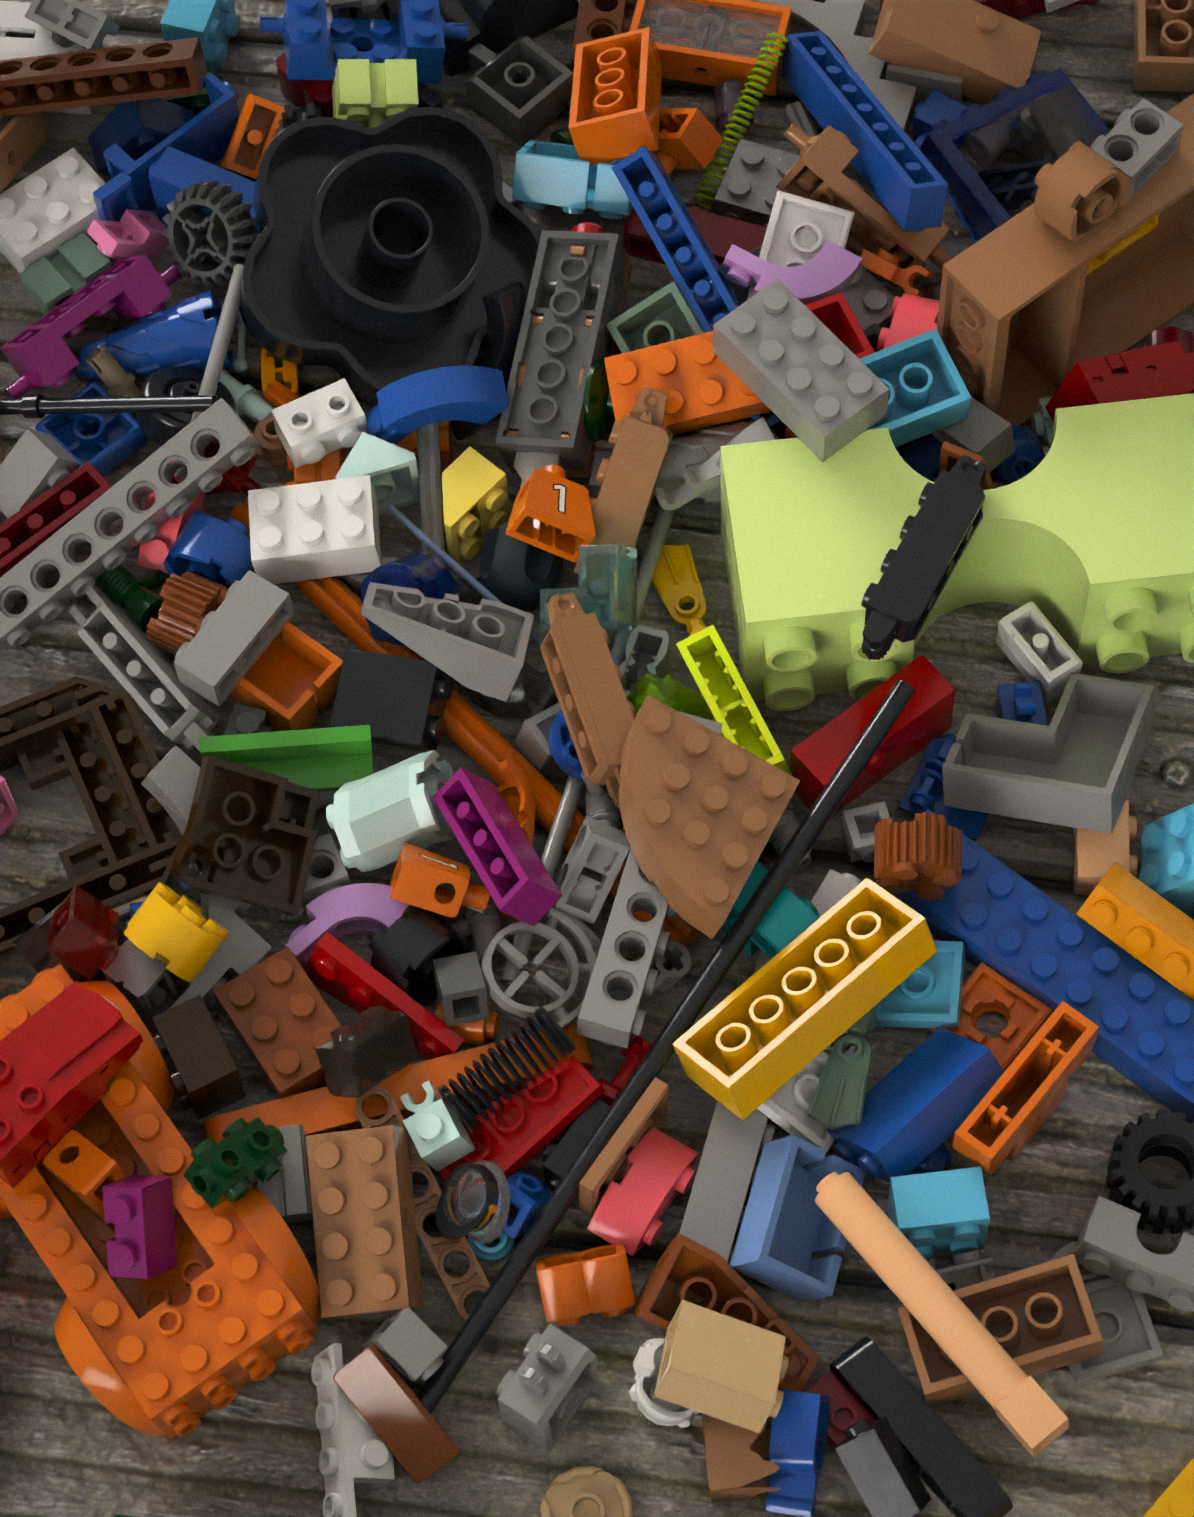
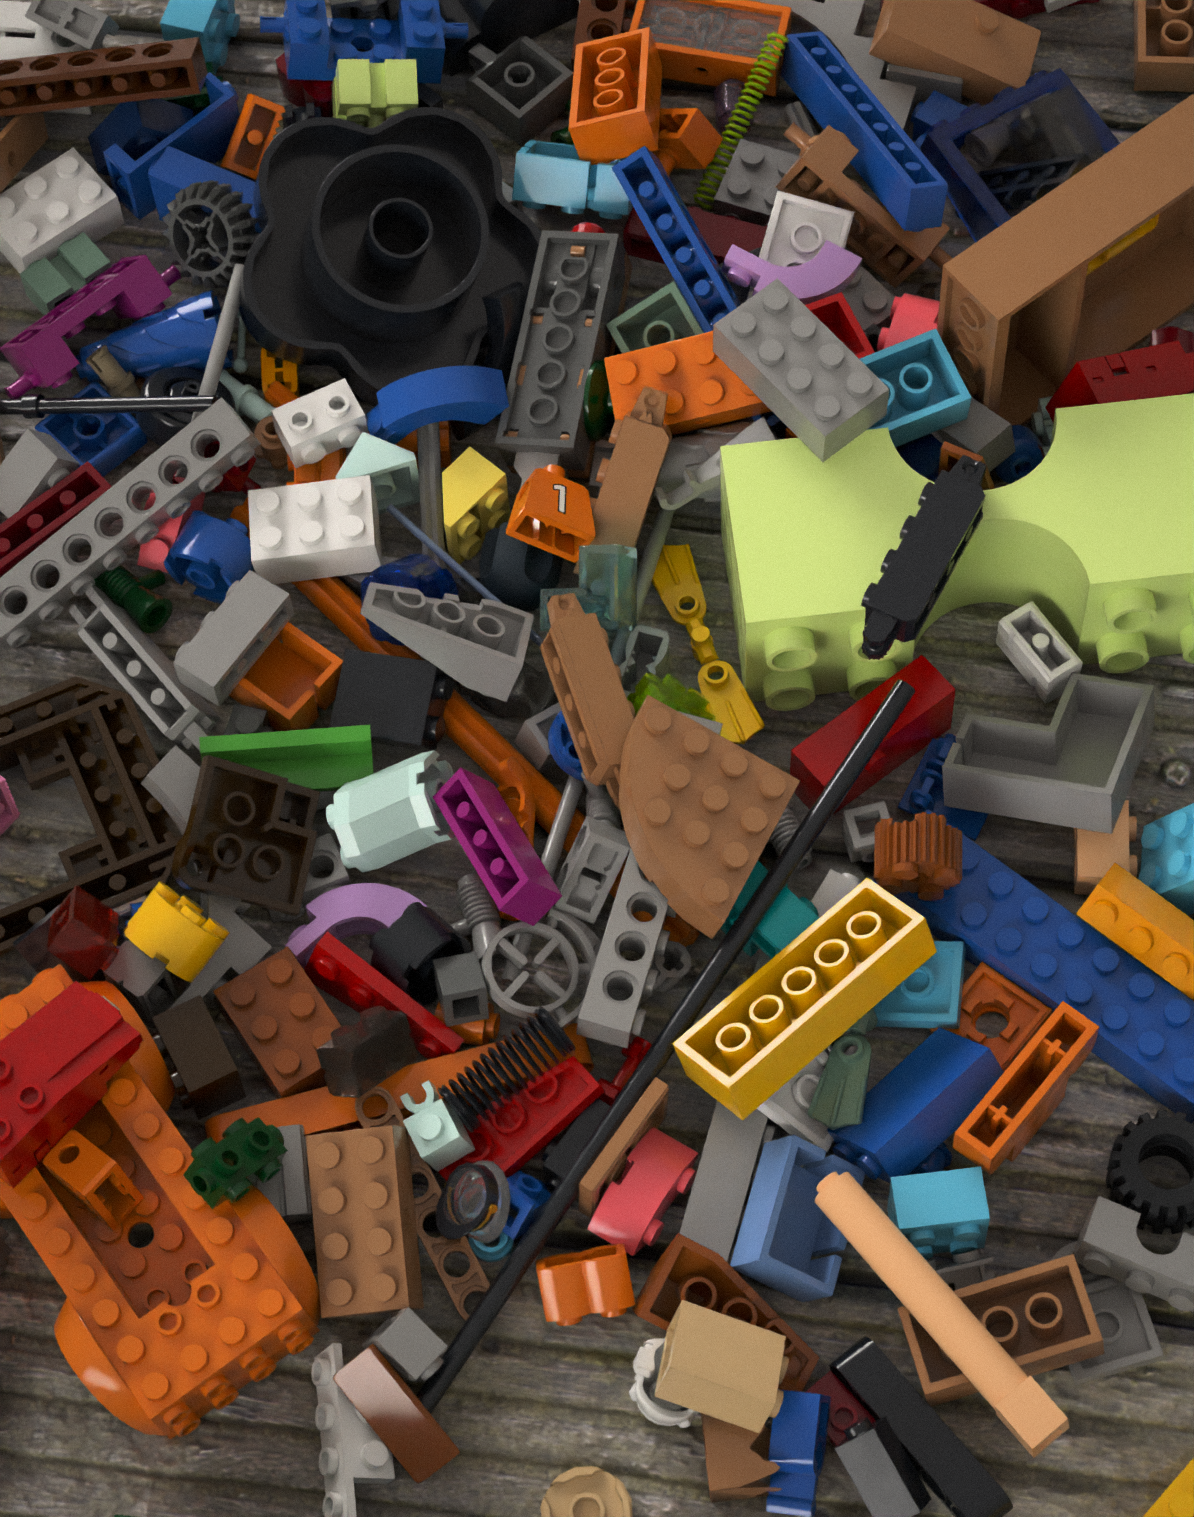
bright pink brick [87,209,170,262] -> none
blue tile [93,171,140,221] -> none
magenta brick [103,1174,178,1279] -> none
dark orange brick [146,571,228,655] -> none
orange torso [390,841,490,918] -> none
light grey hinge [496,1324,599,1454] -> none
neon yellow brick [676,625,793,776] -> none
orange plate [860,248,933,297] -> none
blue brick [995,681,1048,726] -> none
medium nougat brick [1034,141,1131,245] -> none
light grey brick [1090,98,1184,201] -> none

